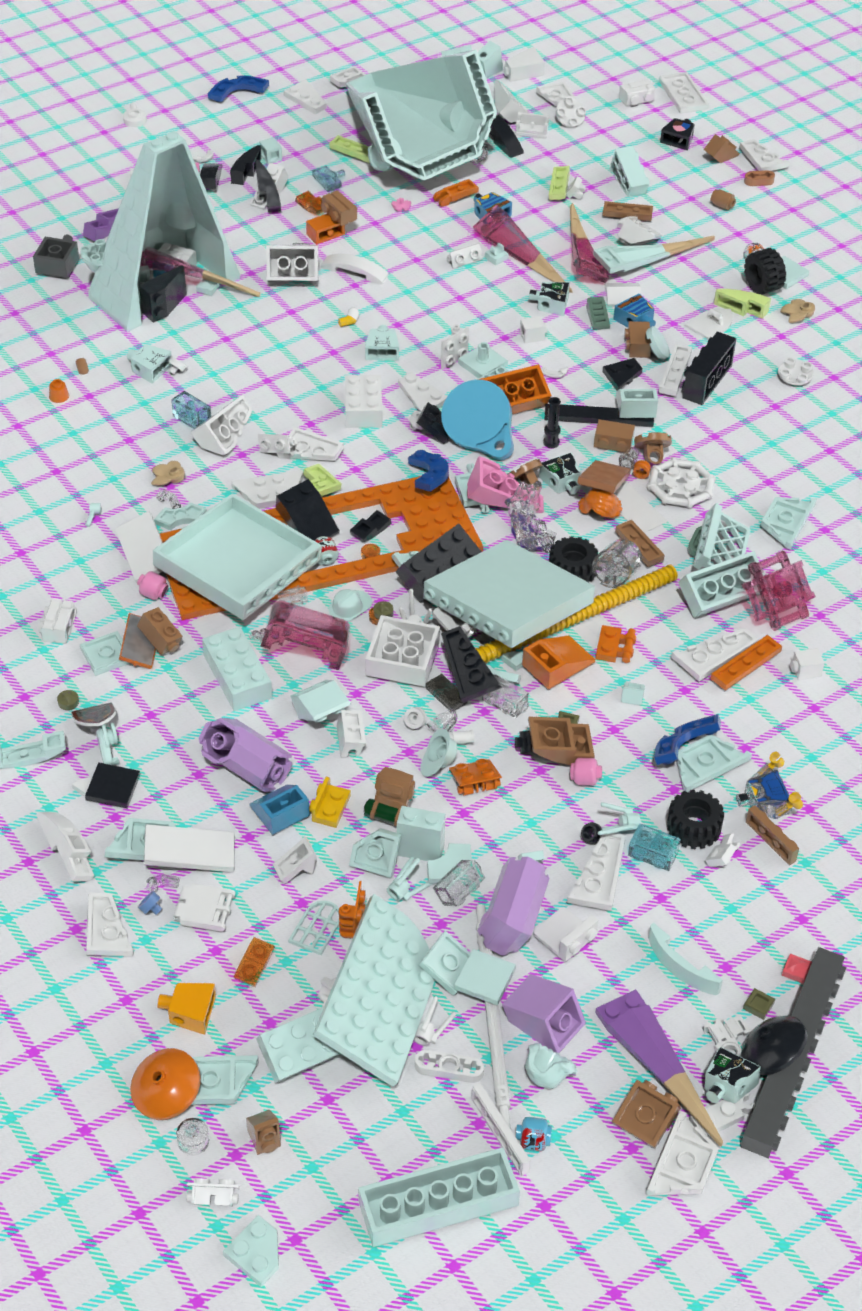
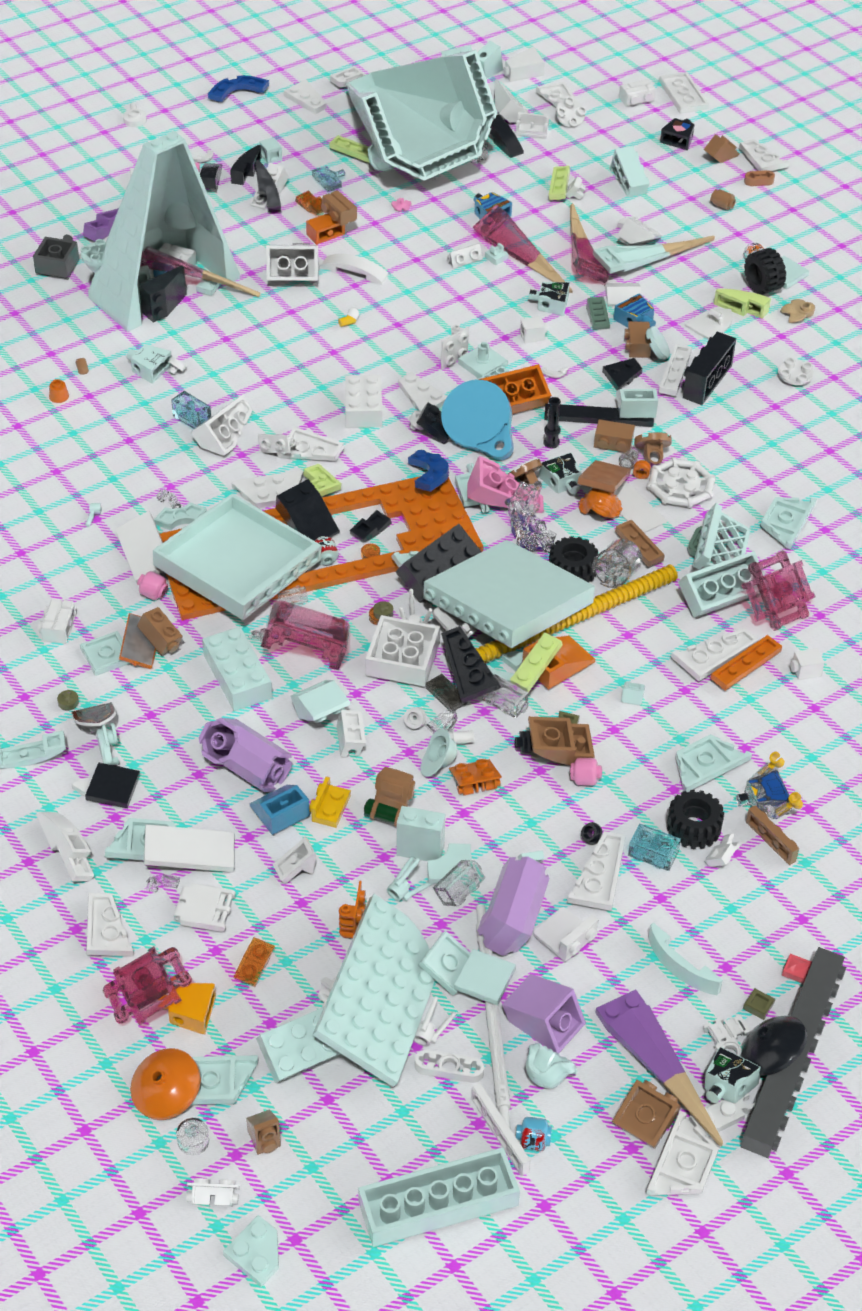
medium blue tile [138,891,162,914] -> none
tan plate [151,461,185,485] -> none
light aqua window [288,901,339,956] -> none
light aqua piece [329,589,372,622] -> none
light aqua plate [349,828,402,878] -> none
light aqua torso [365,325,399,361] -> none
orange hinge [433,179,479,207] -> none
light aqua plant [592,802,641,835] -> none
orange plate [595,625,637,663] -> none
medium nougat plate [603,201,653,221] -> none
blue plate [654,714,721,765] -> none
none -> clear pink brick [103,946,192,1025]
none -> yellowish green plate [510,632,563,692]

